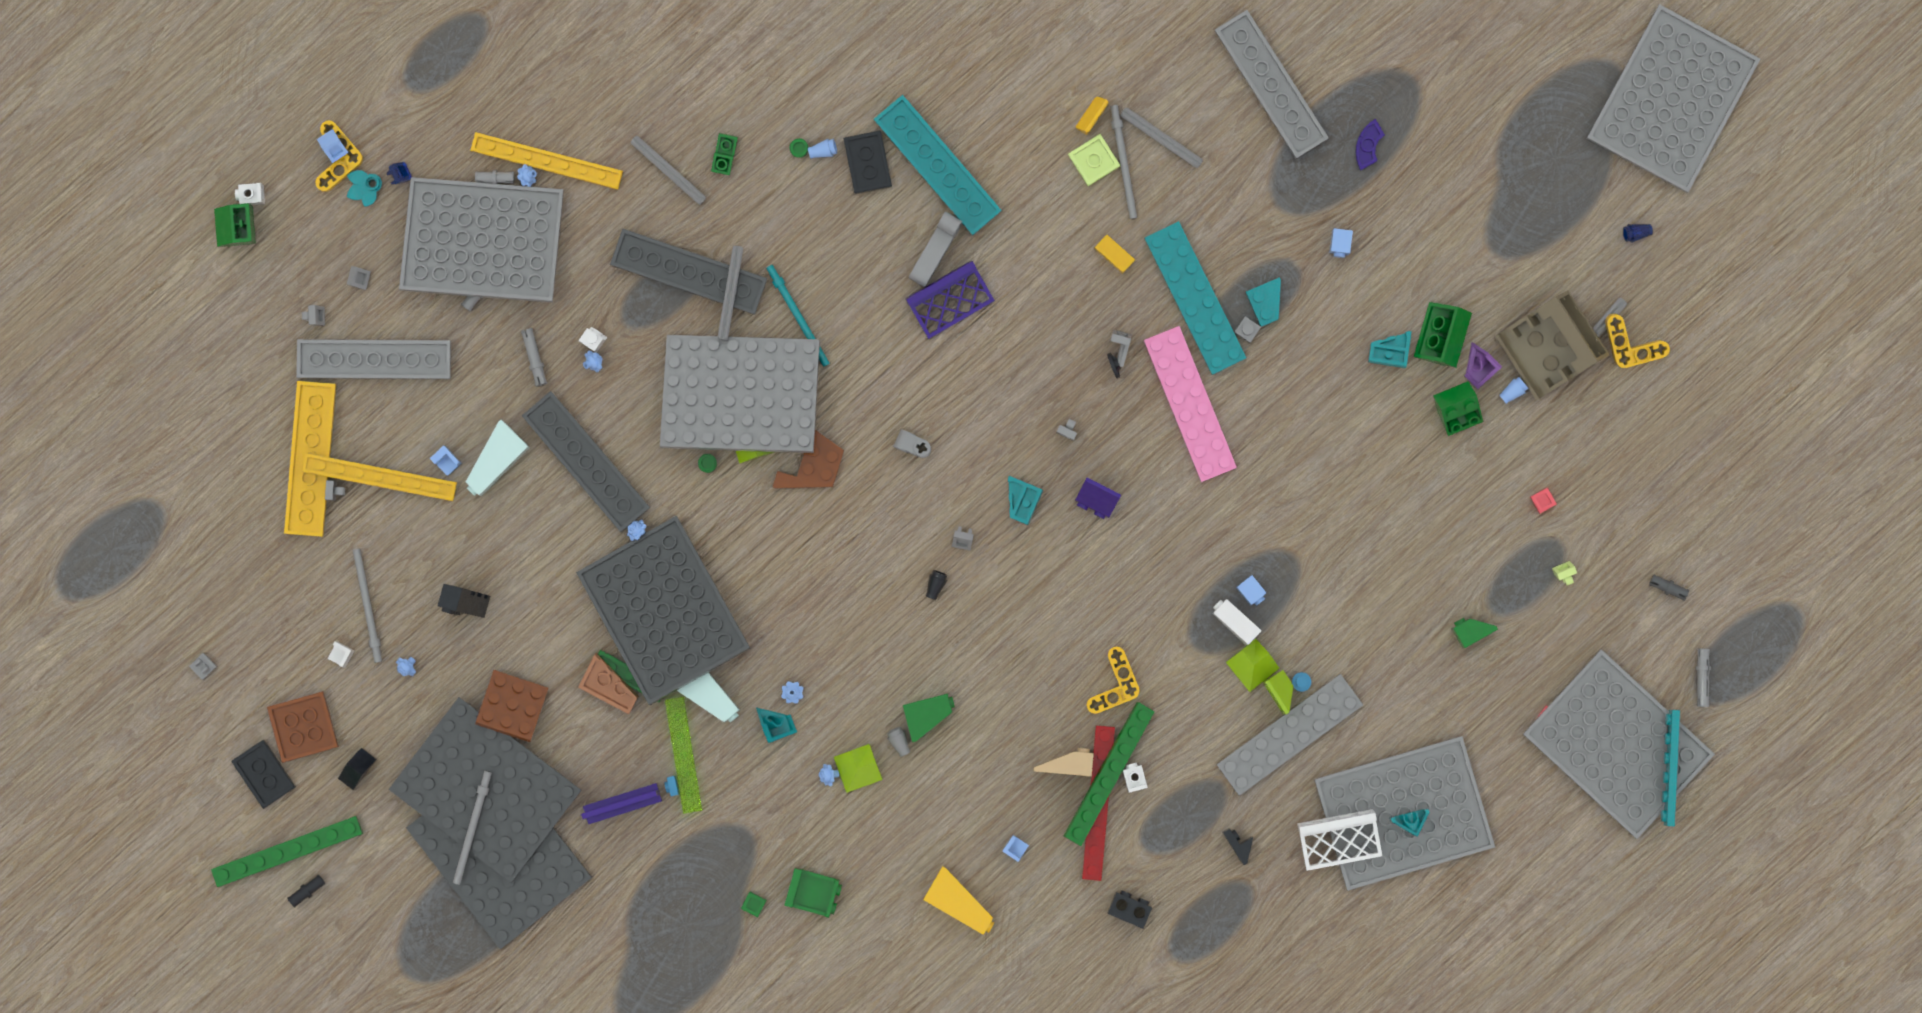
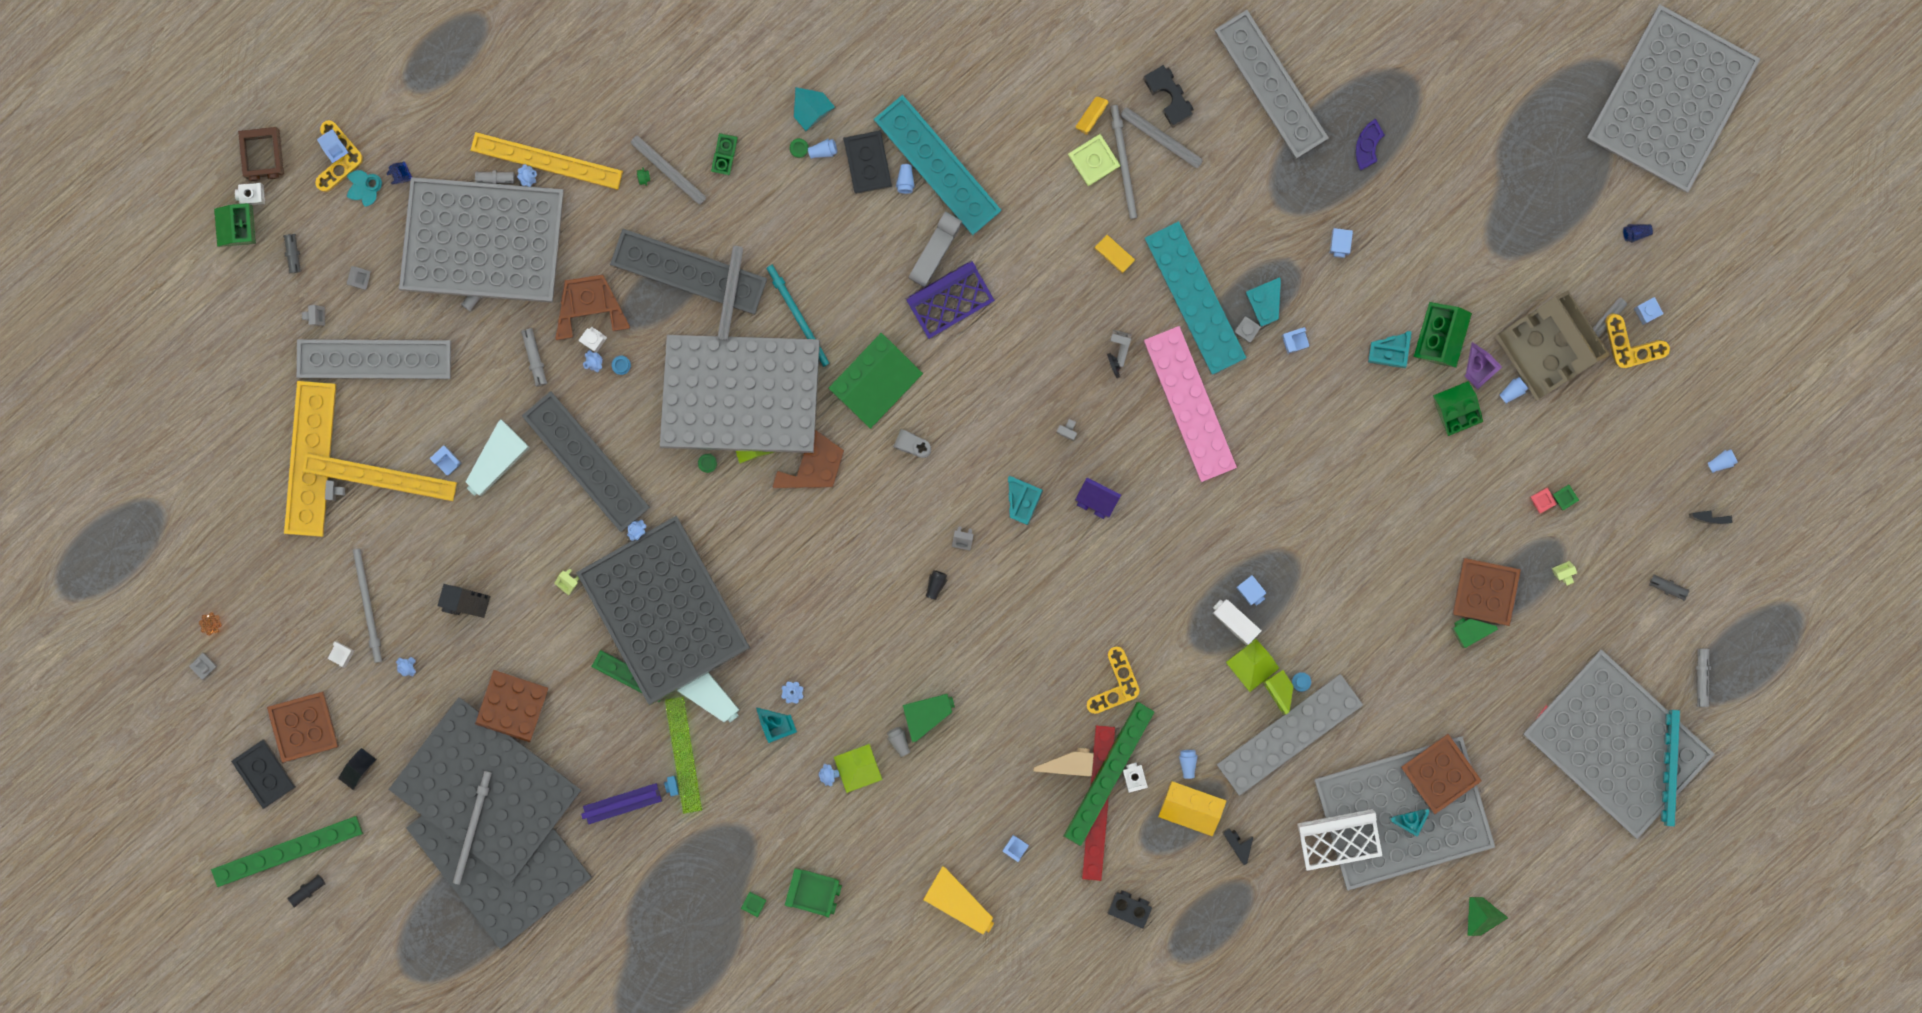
nougat wing [578,653,639,714] -> none
none -> clear orange plant [199,612,222,636]
none -> reddish brown window [238,127,284,181]
none -> dark grey pin [283,234,301,274]
none -> yellowish green tile [554,569,579,595]
none -> dark orange wing [555,275,630,340]
none -> dark azure plate [612,356,631,375]
none -> green plate [636,167,650,186]
none -> teal slope [794,87,835,131]
none -> green slope [828,333,923,429]
none -> light blue cone [896,164,915,194]
none -> black arch [1143,65,1194,128]
none -> yellow slope [1158,781,1226,836]
none -> light blue cone [1179,750,1198,779]
none -> light blue panel [1282,327,1309,354]
none -> dark orange plate [1401,734,1482,815]
none -> dark orange plate [1452,558,1521,626]
none -> green slope [1467,897,1508,936]
none -> green plate [1552,484,1579,511]
none -> light blue brick [1634,297,1663,325]
none -> black slope [1689,510,1733,524]
none -> light blue cone [1708,449,1738,473]

